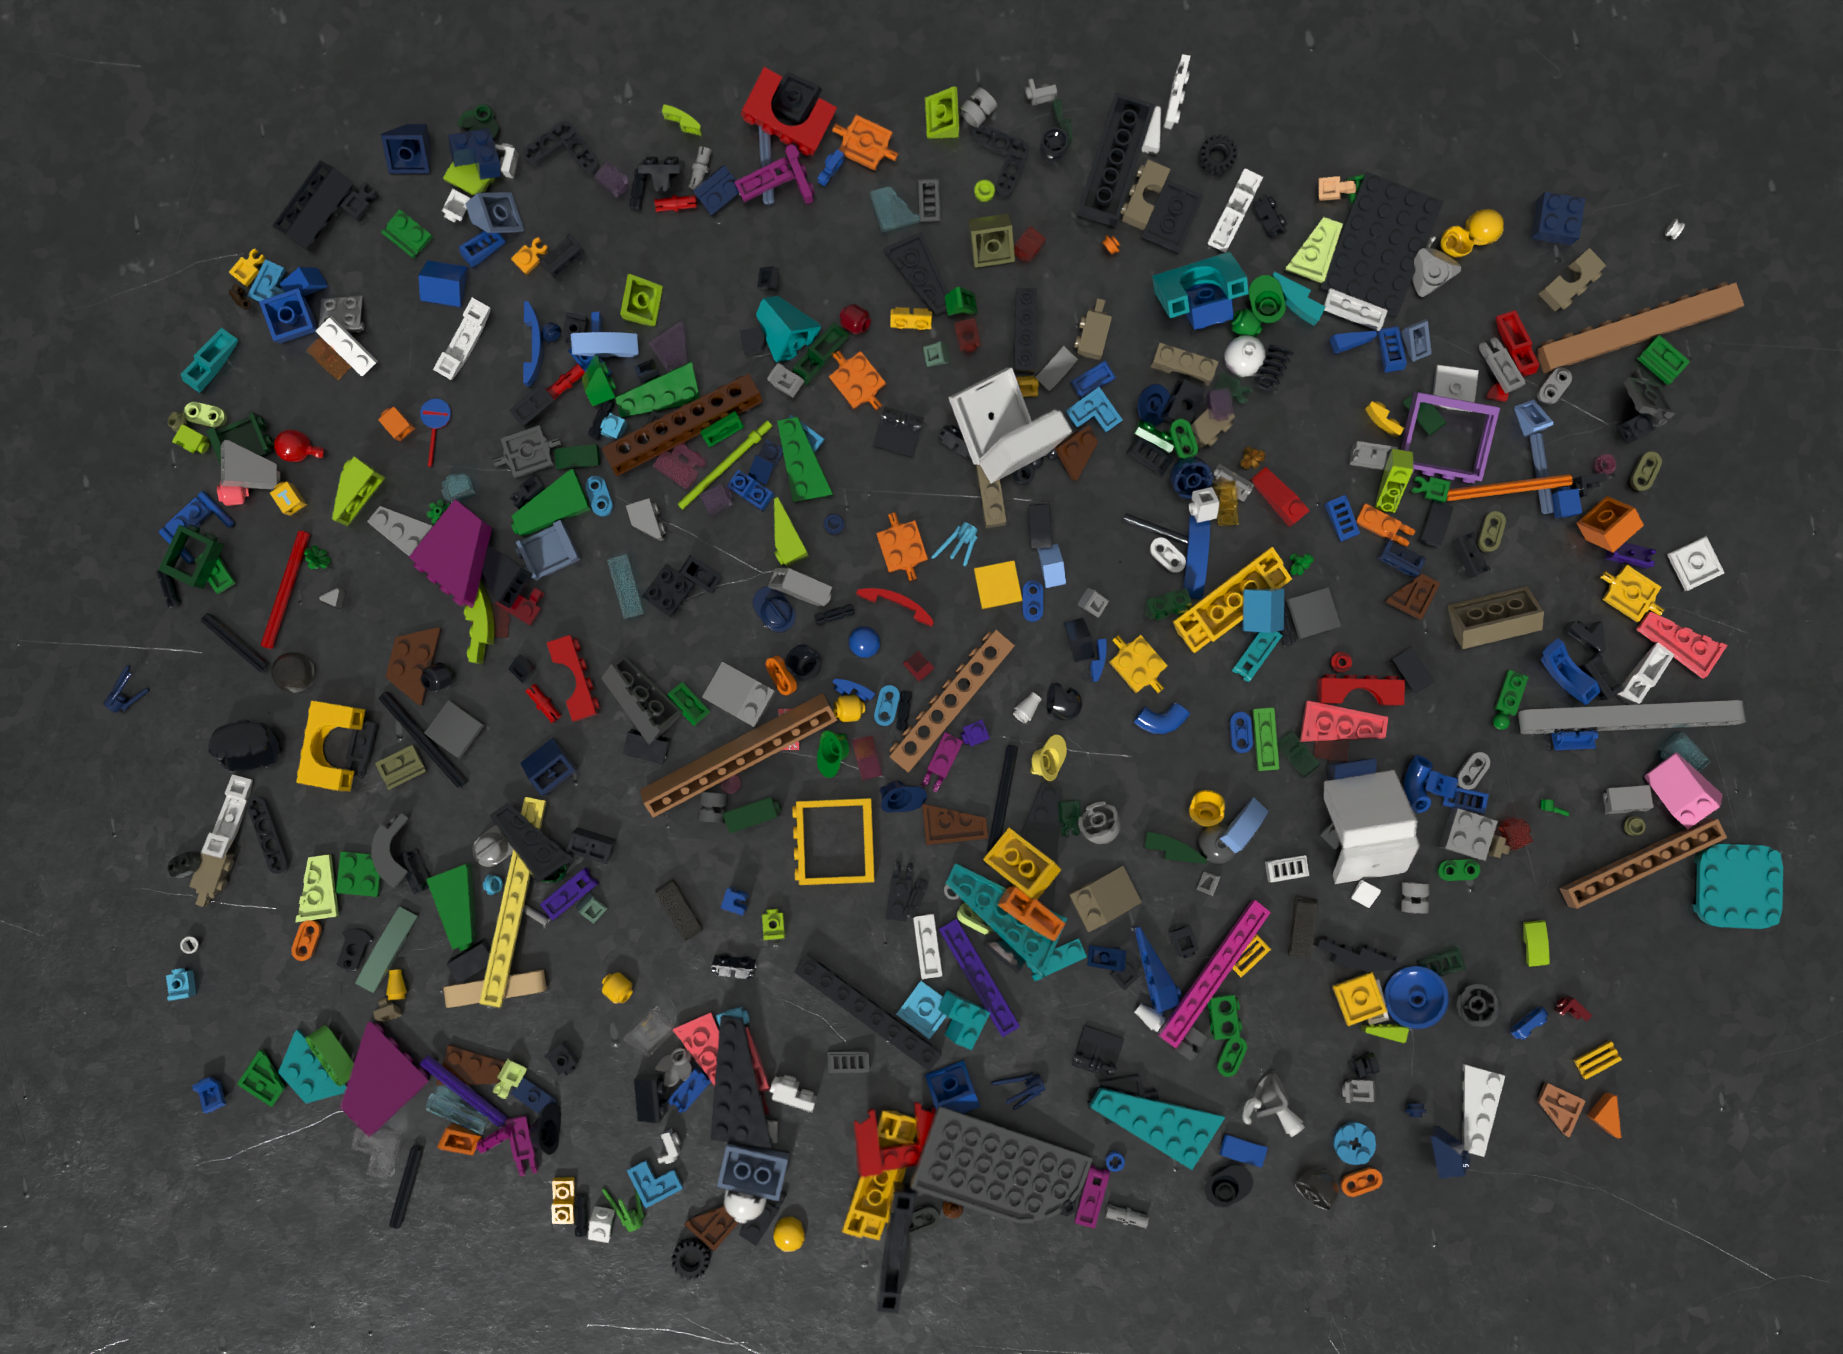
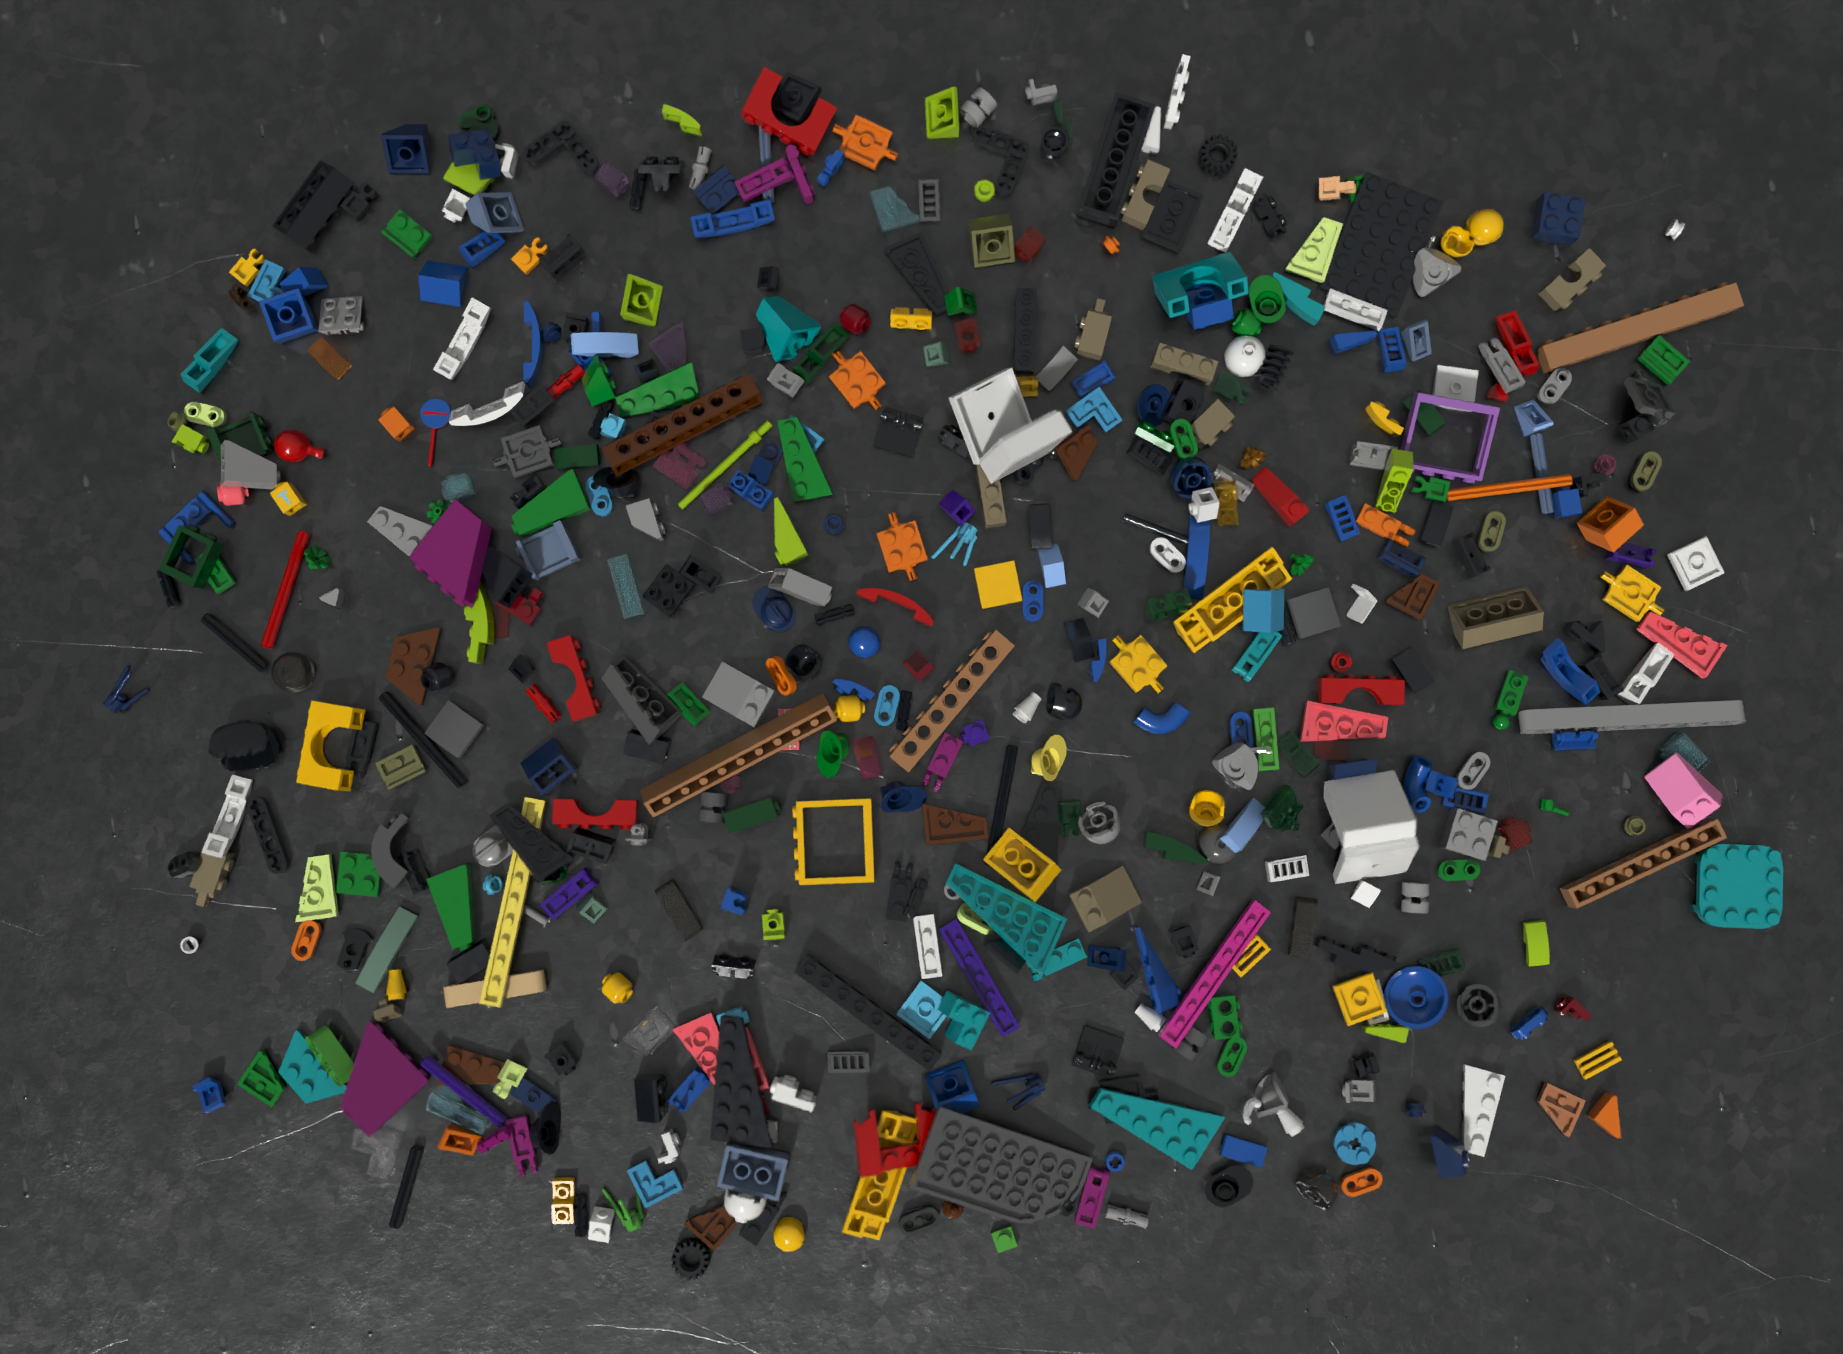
medium azure brick [166,968,197,1001] -> none
white plate [316,316,378,376] -> none
lime slope [332,457,385,526] -> none
red pin [654,194,697,212] -> none
light grey plate [655,1048,692,1087] -> none
green tile [700,411,744,447] -> none
black arch [877,1181,915,1314] -> none
orange slope [997,887,1065,941] -> none
clear purple brick [1206,388,1234,422] -> none
light grey hinge [1603,785,1654,814] -> none
none -> white slope [449,381,525,426]
none -> red arch [552,799,639,829]
none -> black piece [593,467,639,498]
none -> light grey hinge [626,823,653,845]
none -> blue slope [690,200,775,238]
none -> dark purple brick [939,490,975,526]
none -> bright green plate [991,1225,1018,1253]
none -> light grey hat [1212,743,1272,790]
none -> clear green slope [1261,784,1304,832]
none -> white bracket [1346,584,1377,623]

